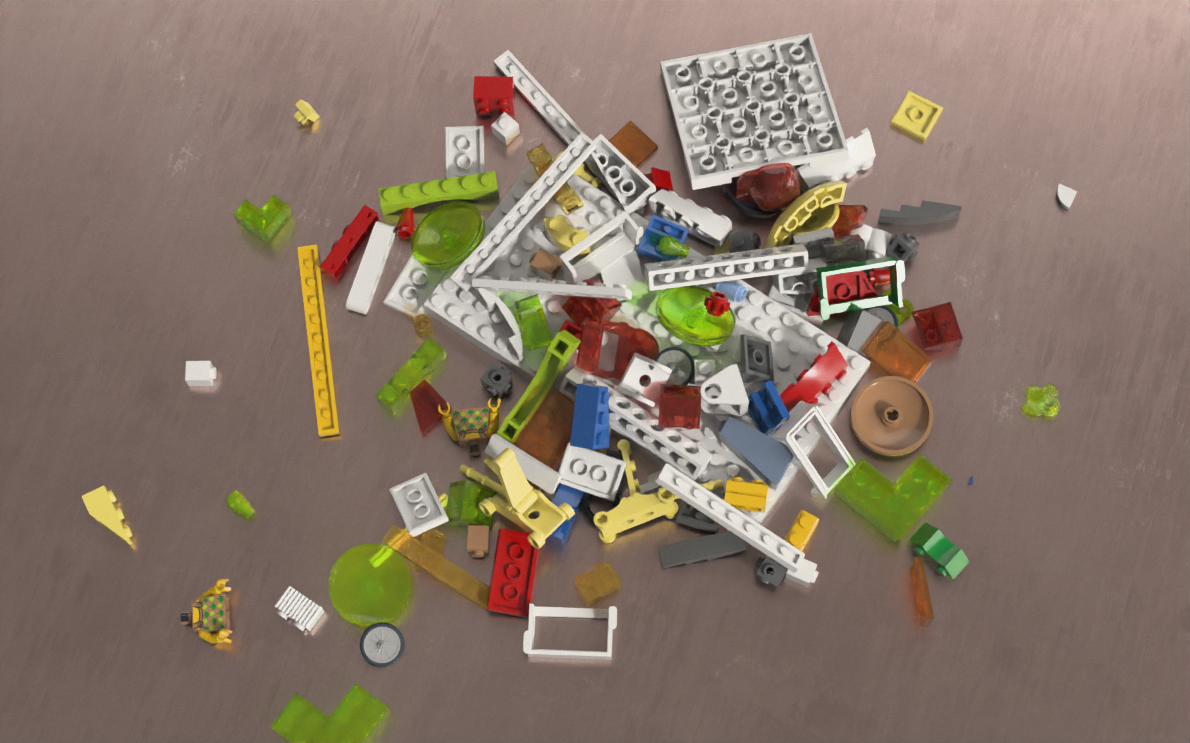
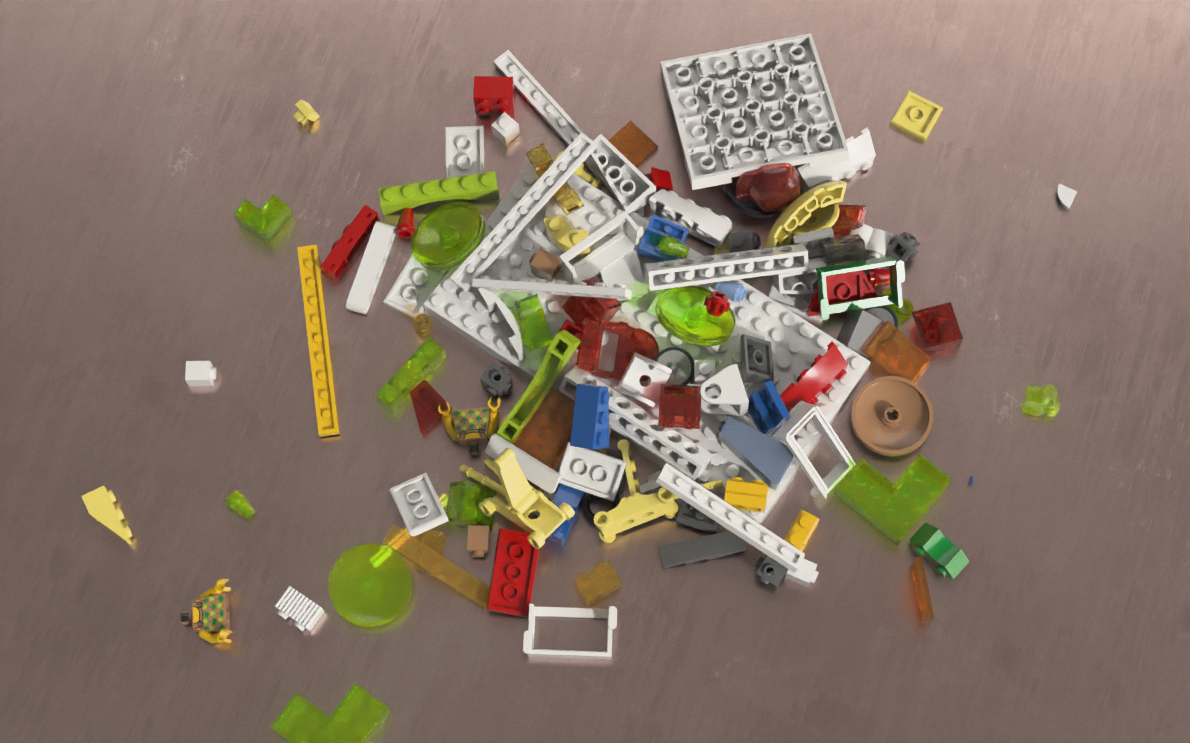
light grey wheel [360,623,404,666] -> none
dark grey slope [878,200,962,225] -> none

